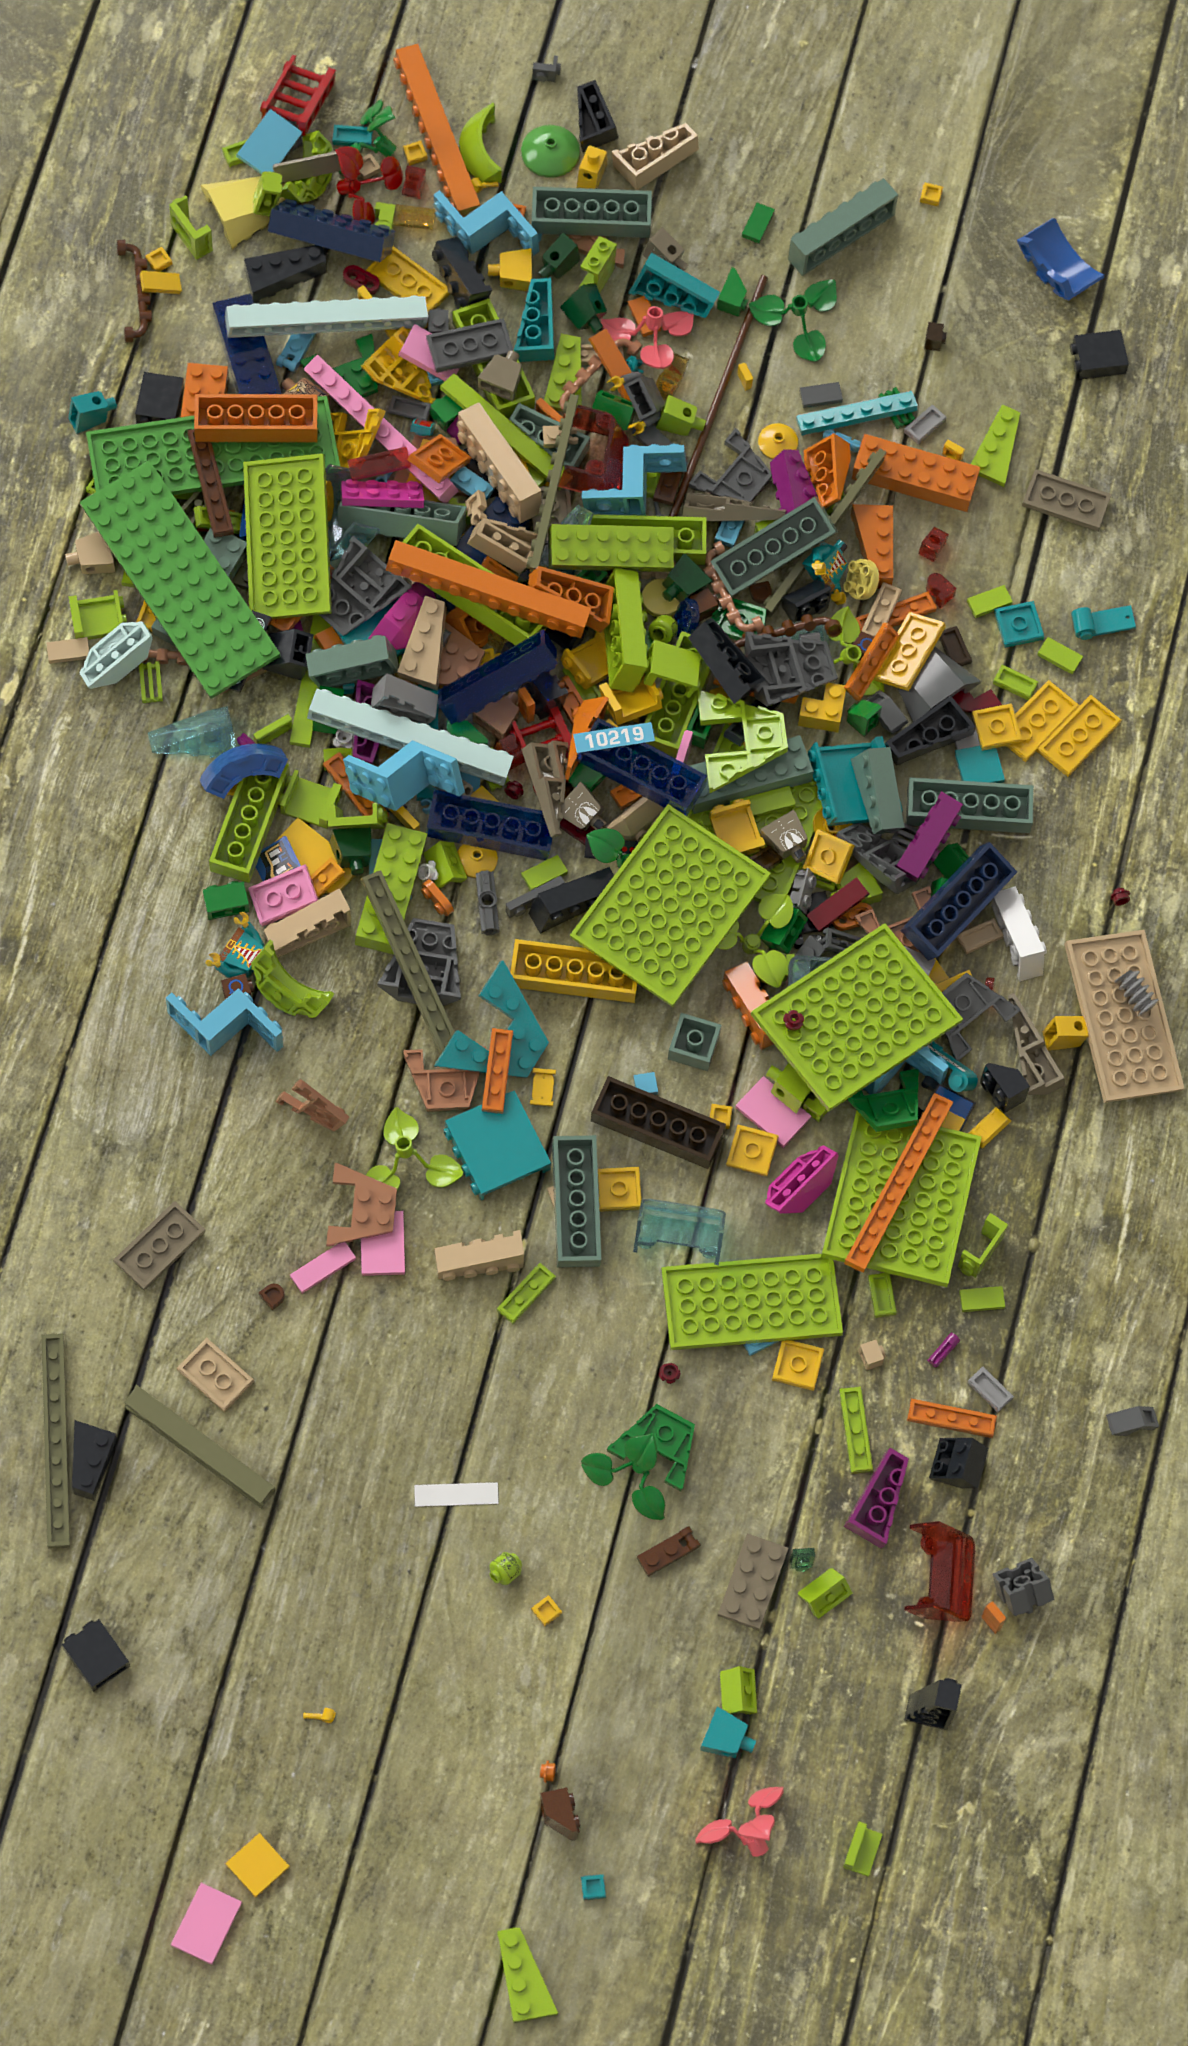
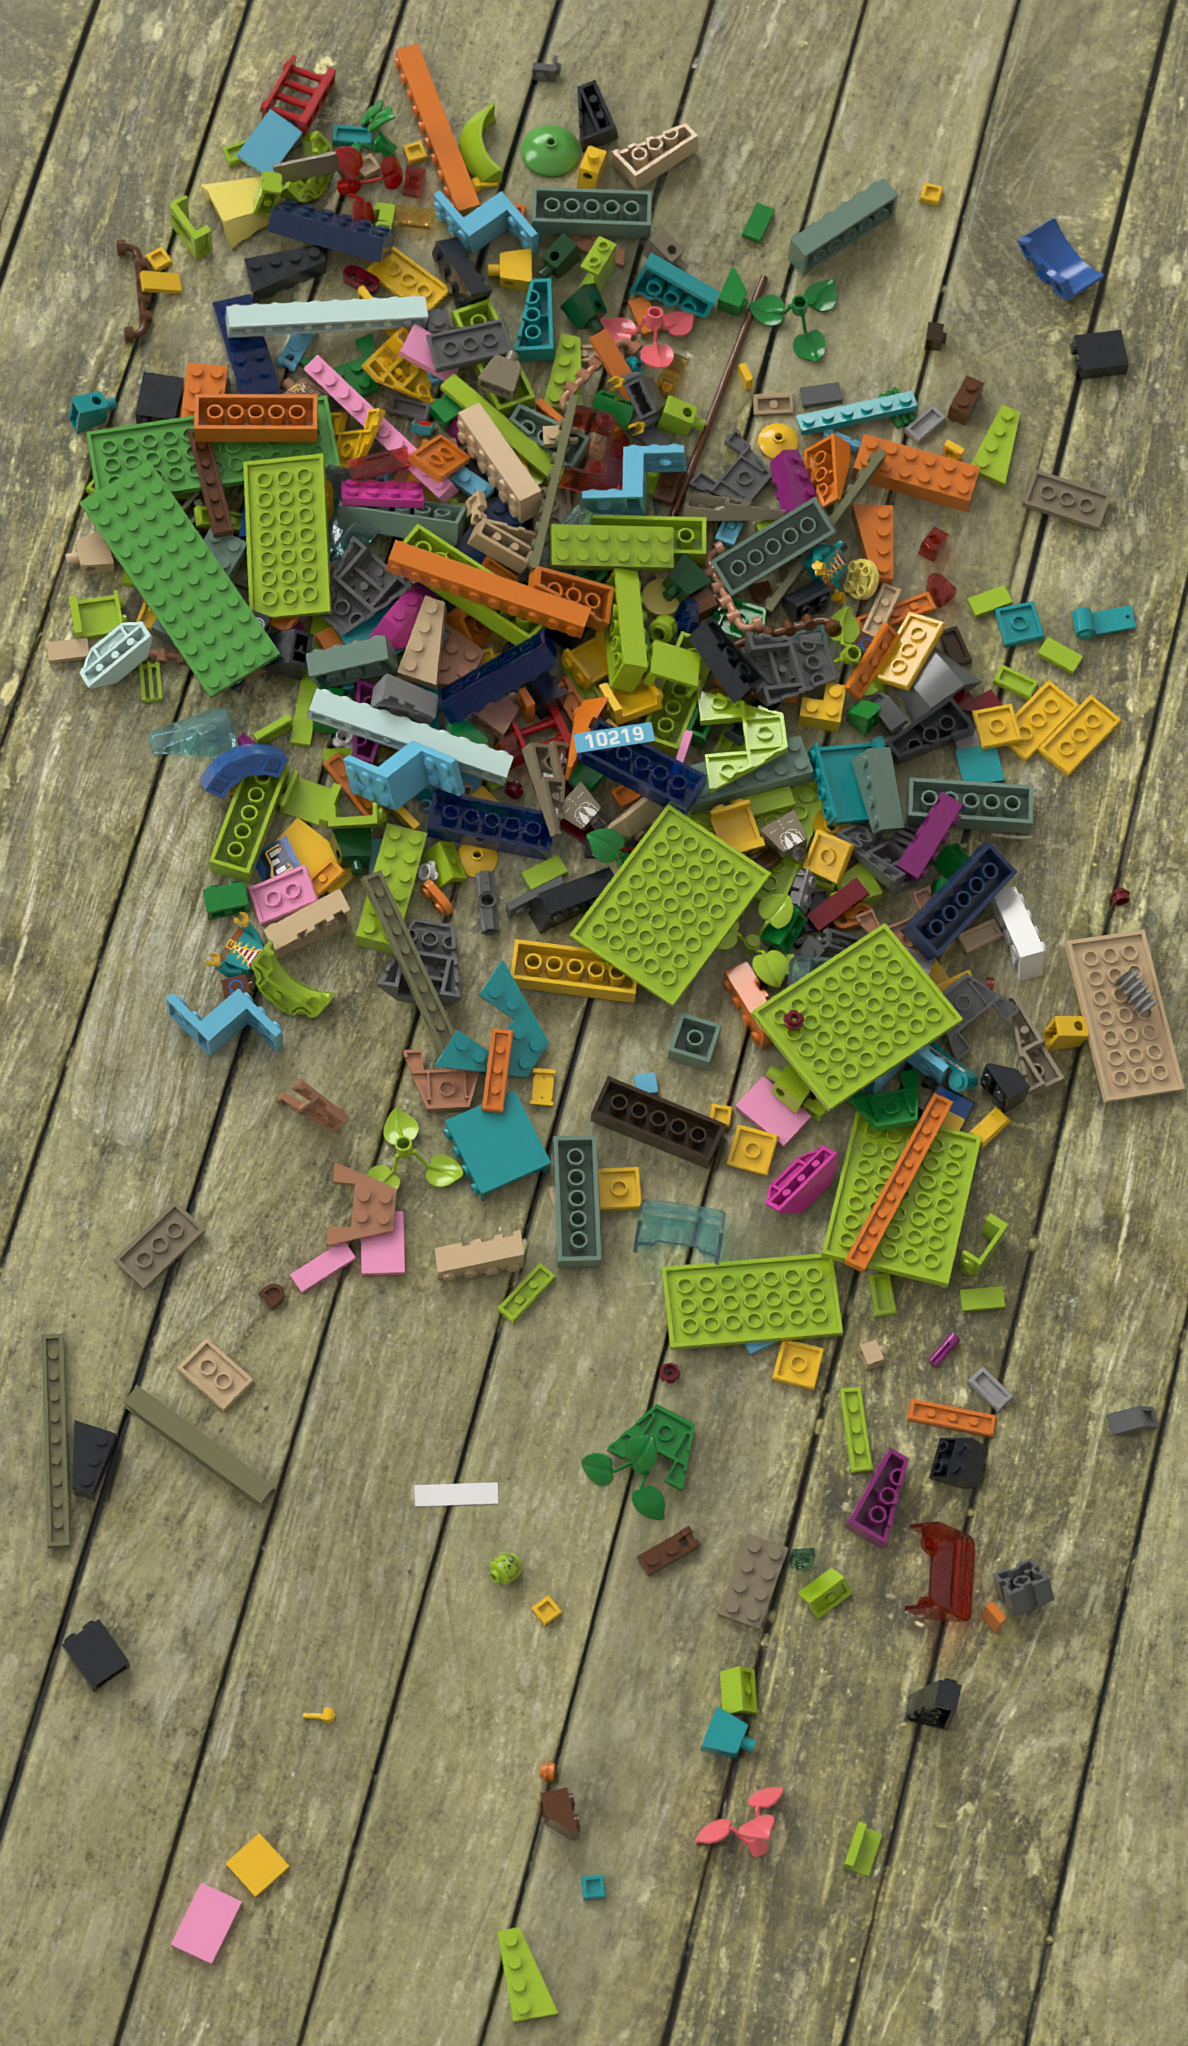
none -> tan slope [752,392,794,415]
none -> reddish brown brick [947,375,985,426]

